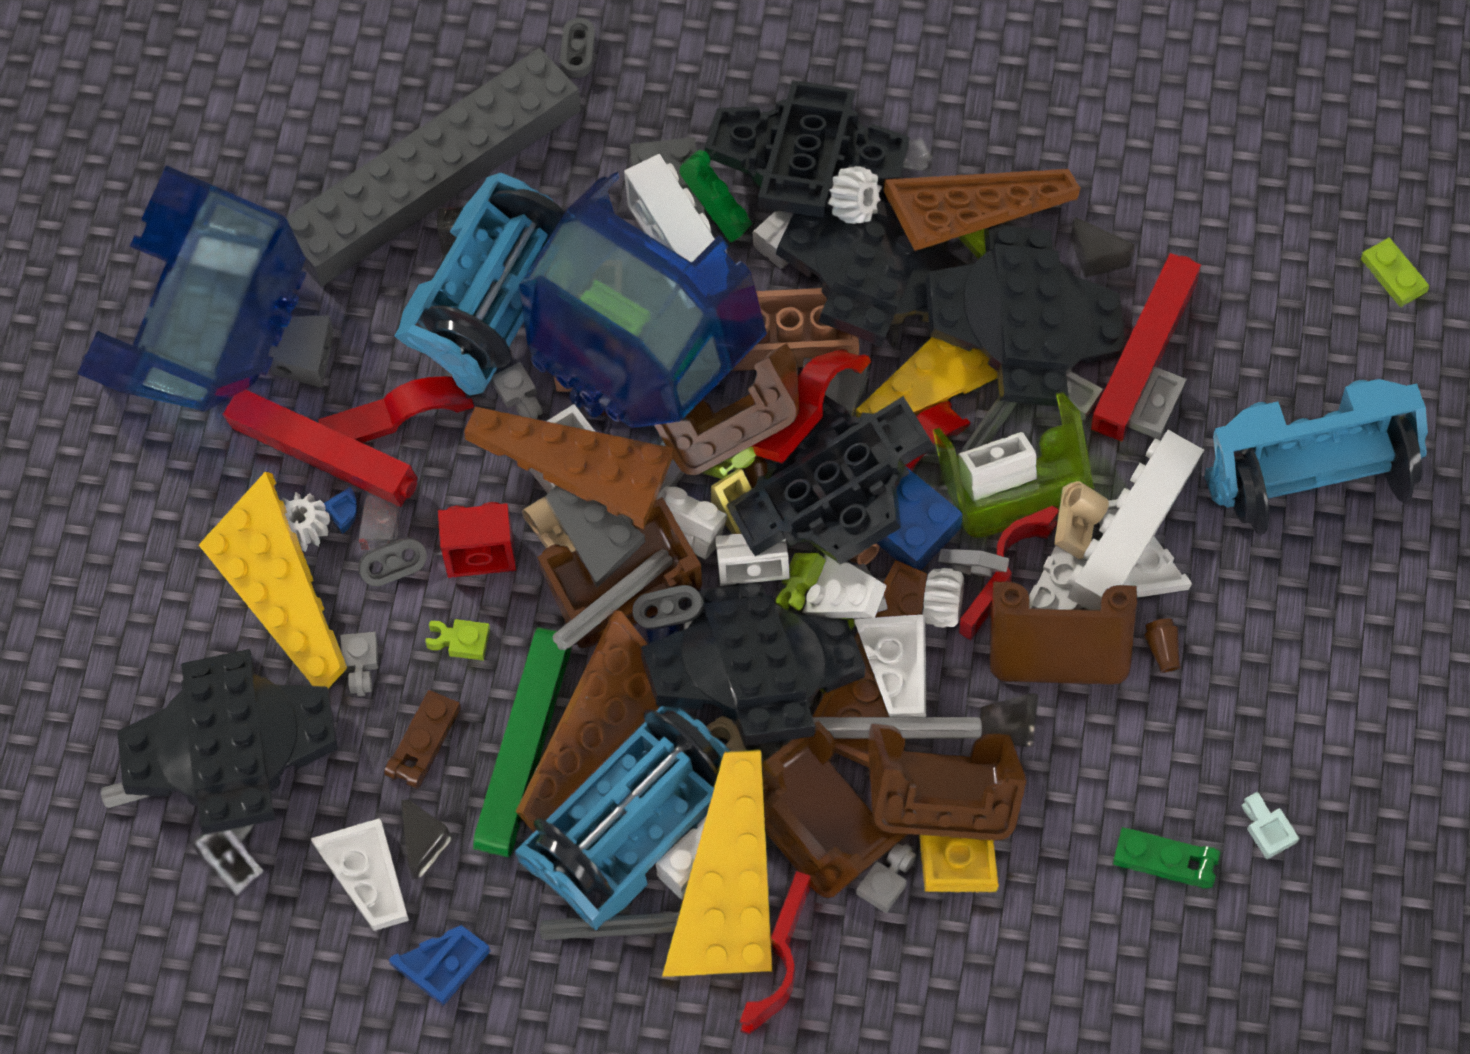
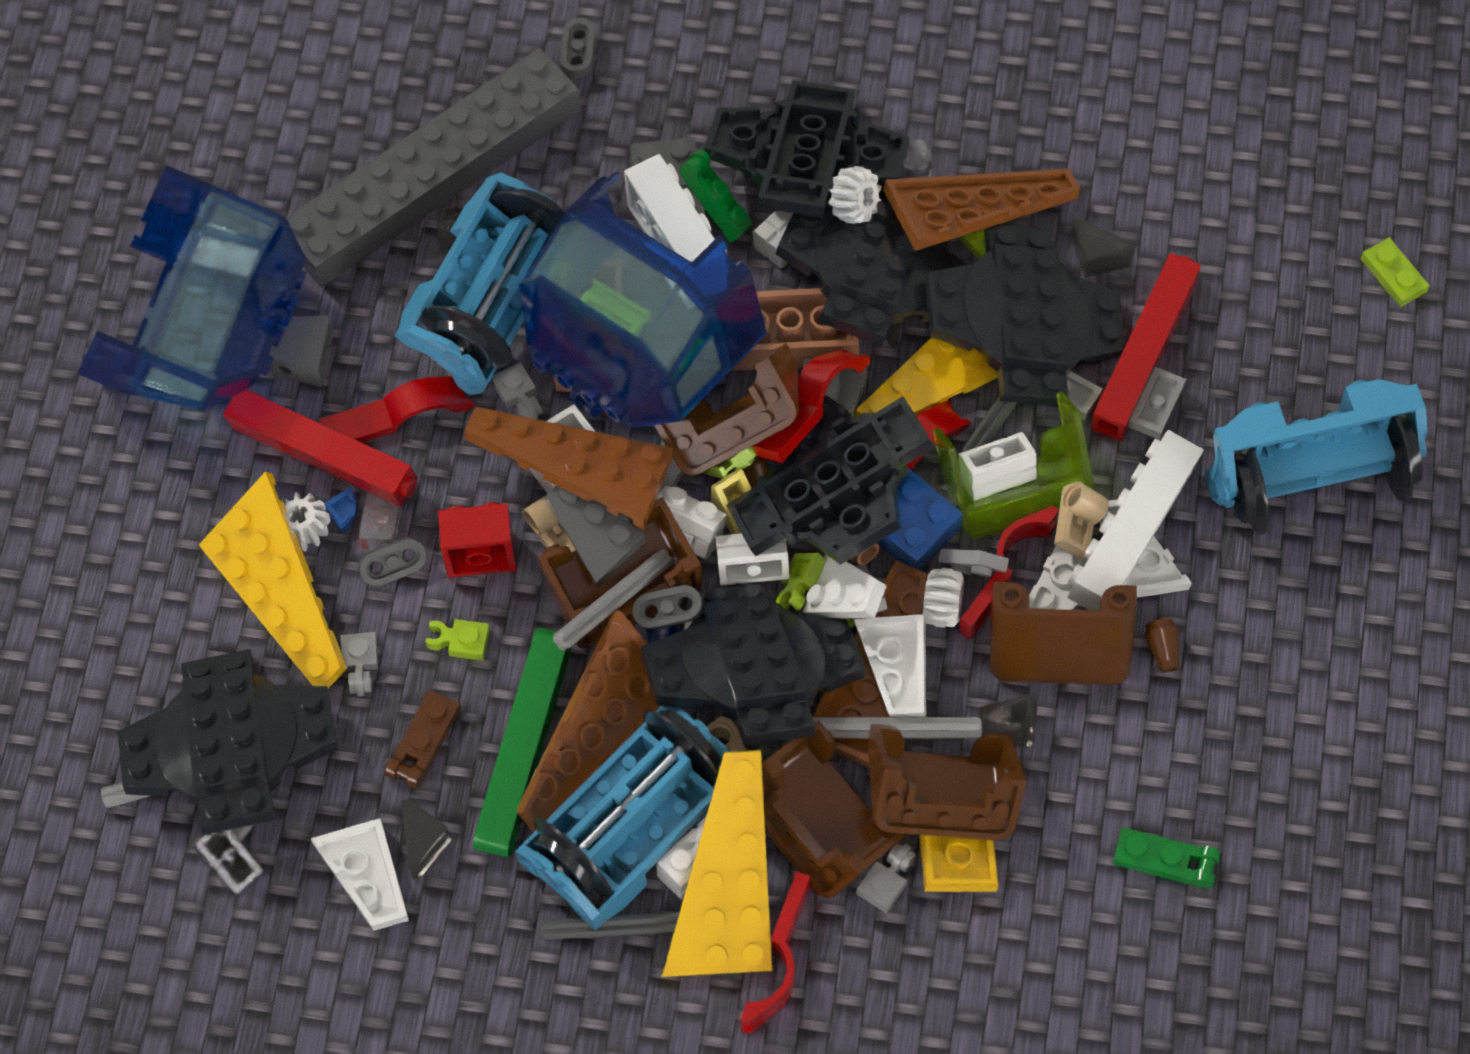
blue wing [388,925,491,1006] -> none
light aqua plate [1242,792,1299,859] -> none

